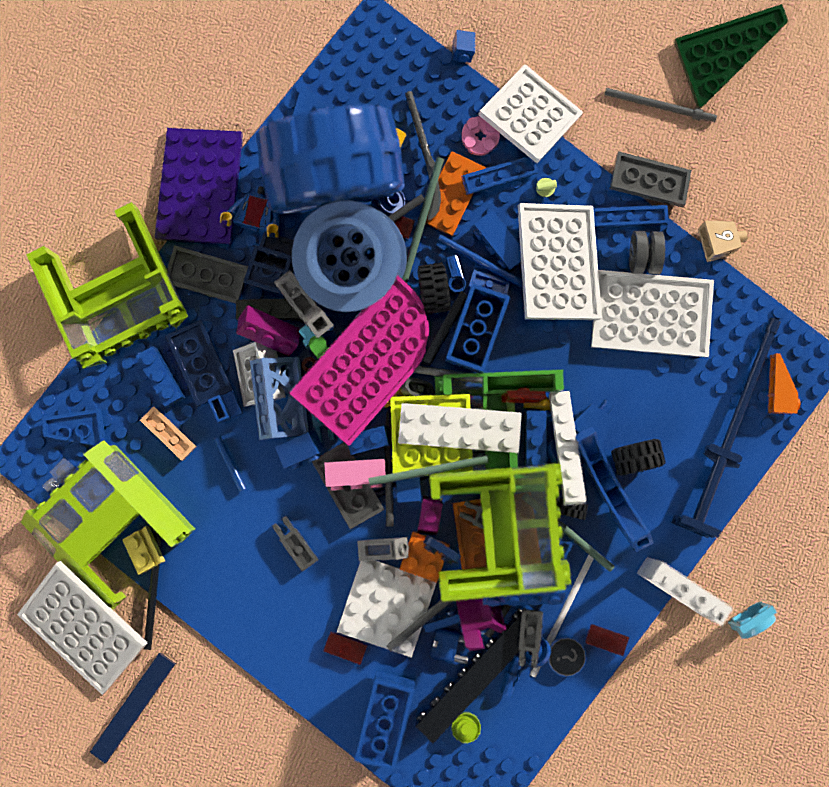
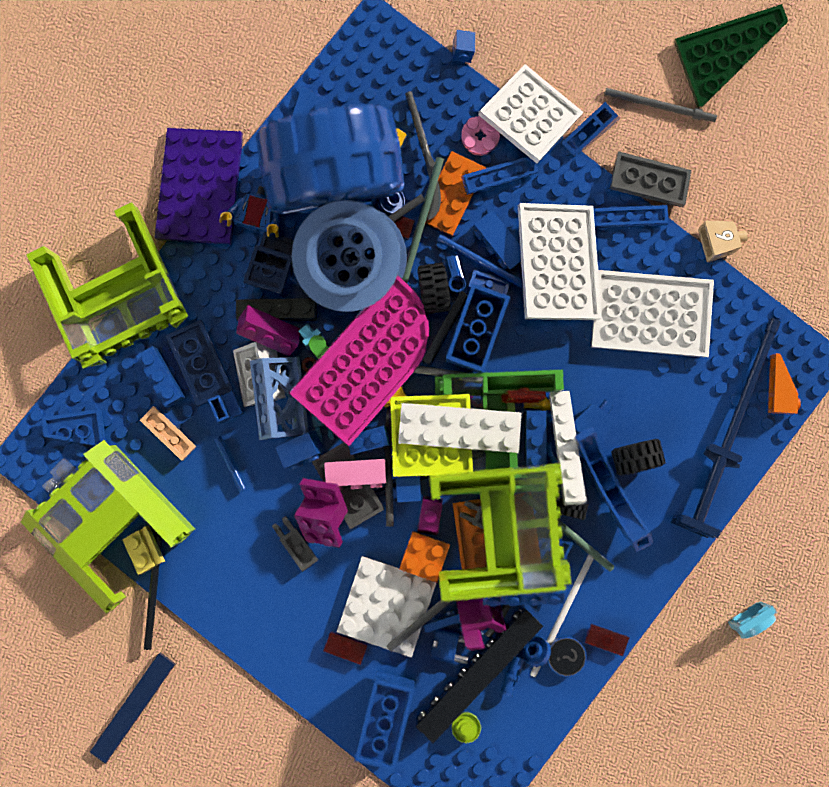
white plate [17,561,147,695] -> none
dark grey plate [163,246,248,304] -> none
light grey arch [274,271,333,338] -> none
light grey window [357,537,409,561] -> none
sand green piece [368,456,488,486] -> none
dark grey plate [401,377,435,396] -> none
dark blue plate [423,536,461,565] -> none
dark grey hinge [519,609,544,668] -> none
yellowish green plate [536,178,557,197] -> none
dark grey wheel [629,231,665,274] -> none
white window [637,557,733,626] -> none
none -> magenta bracket [295,478,348,548]
none -> blue slope [562,102,620,157]

